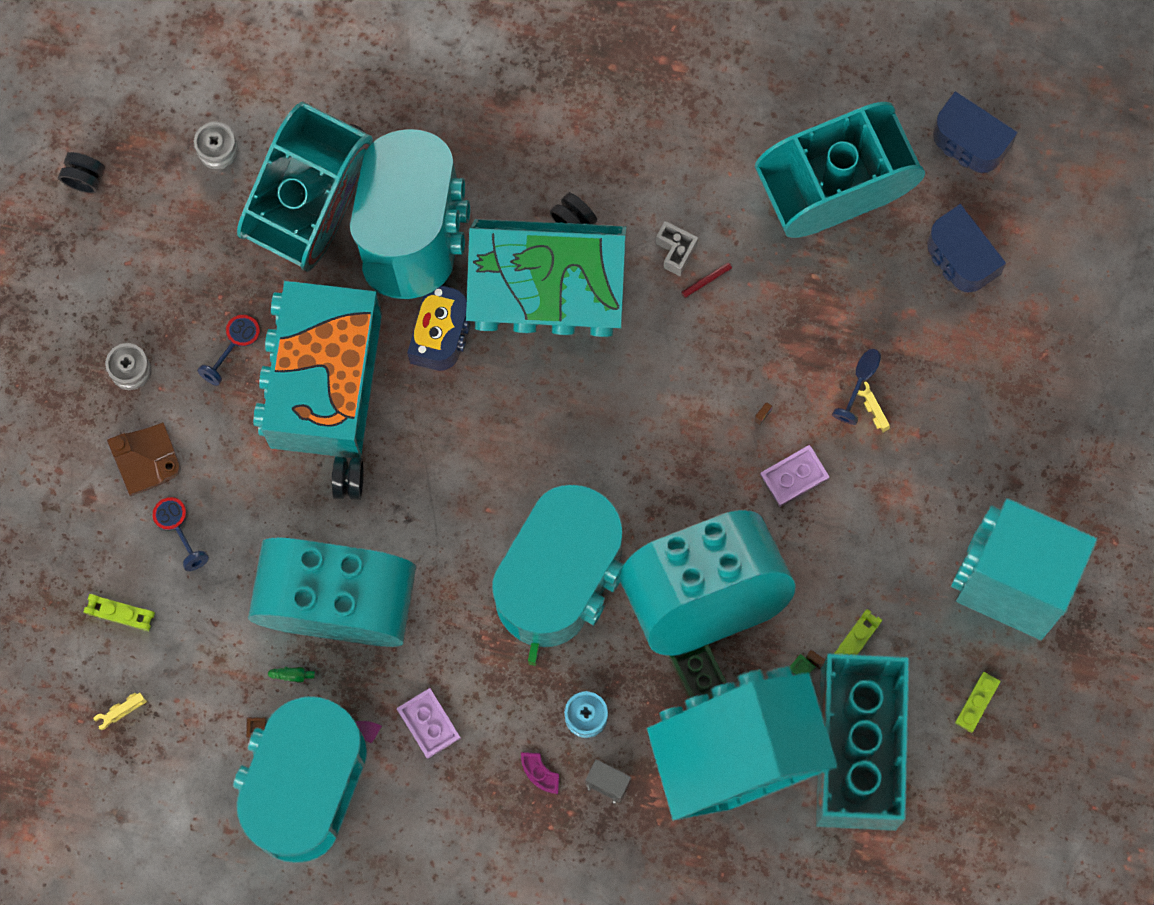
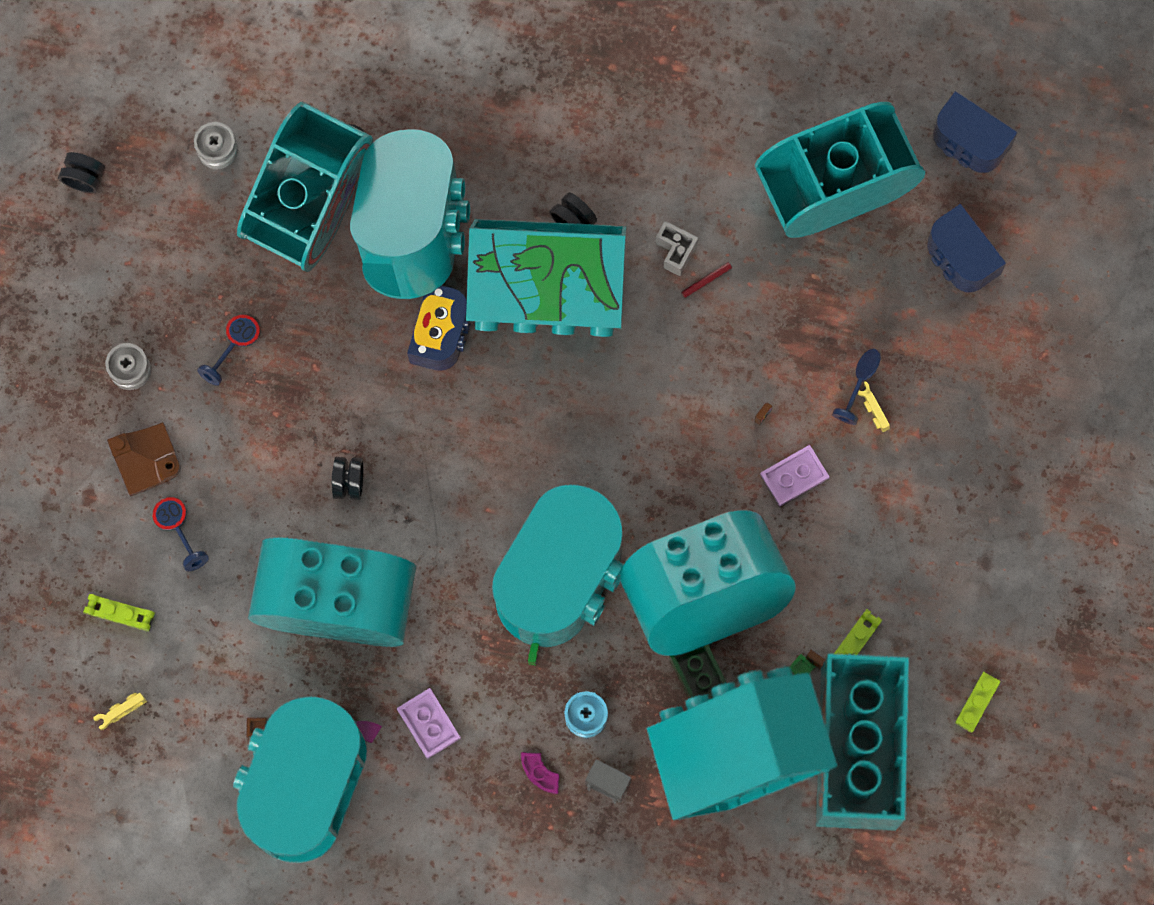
teal brick [254,281,382,458] -> none
green piece [268,667,315,683] -> none
teal brick [951,499,1097,641] -> none

